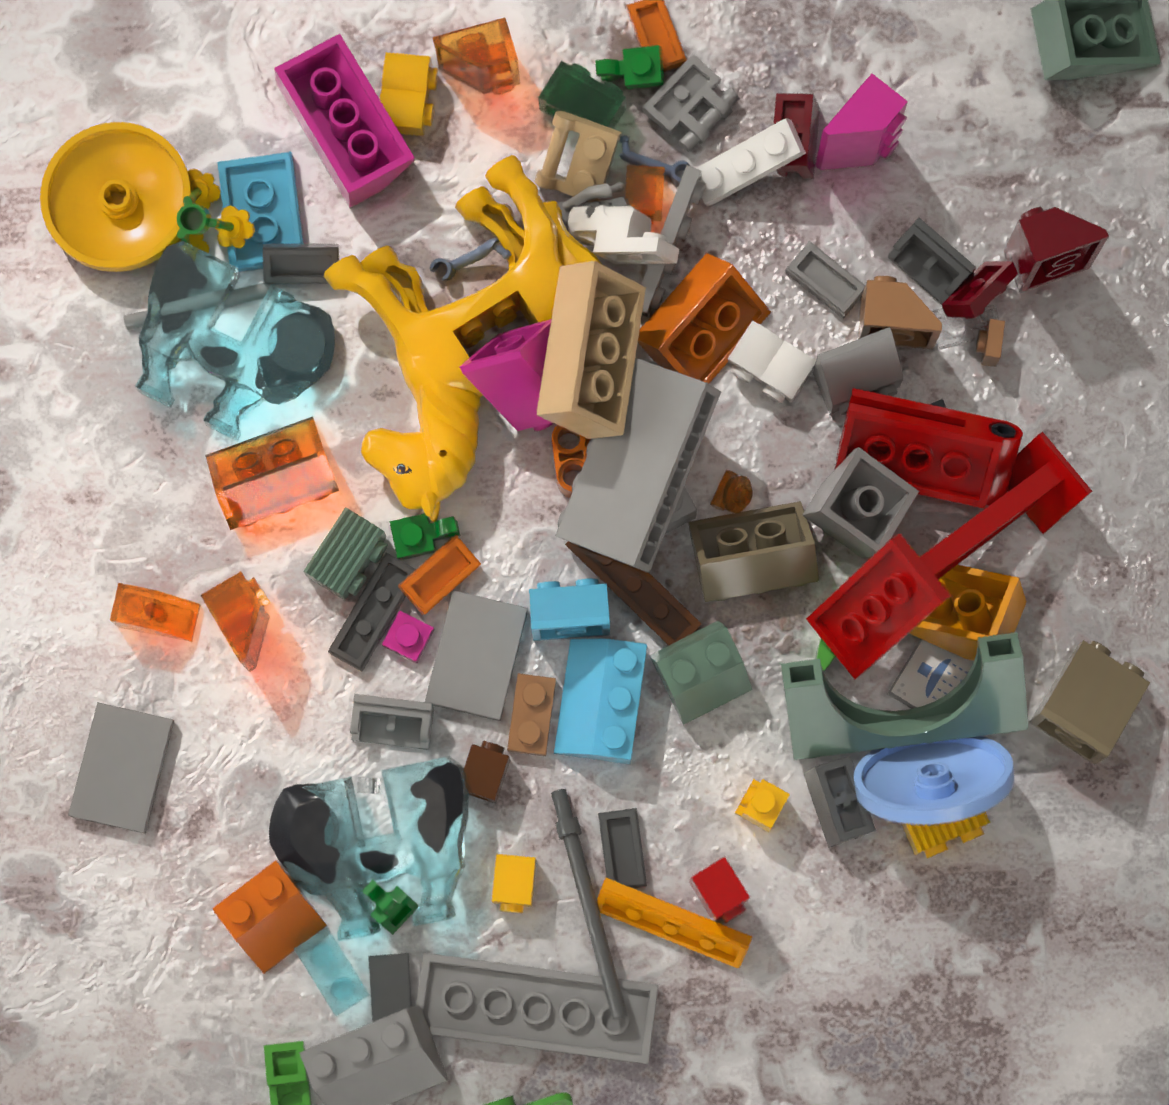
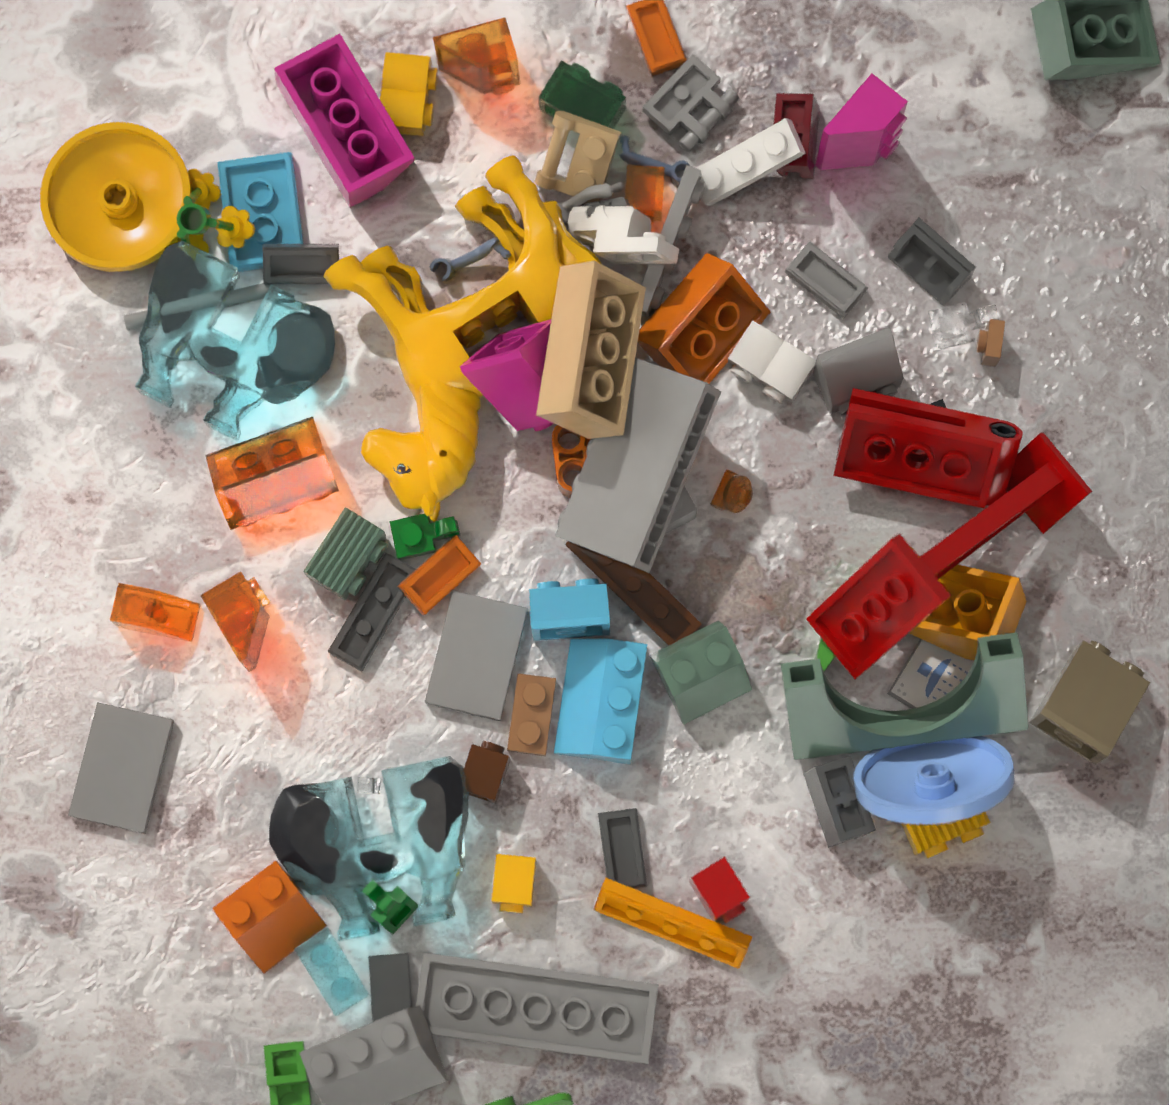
light grey hinge [350,694,434,750] -> none
dark pink plate [382,610,435,664] -> none
dark grey bar [551,789,628,1020] -> none
green plate [595,45,664,89] -> none
dark tan slope [688,501,819,602] -> none
yellow brick [735,779,790,832] -> none
light grey slope [803,447,919,559] -> none
medium nougat slope [858,276,942,350] -> none
dark red plate [941,261,1018,319] -> none
dark red slope [1003,207,1109,293] -> none

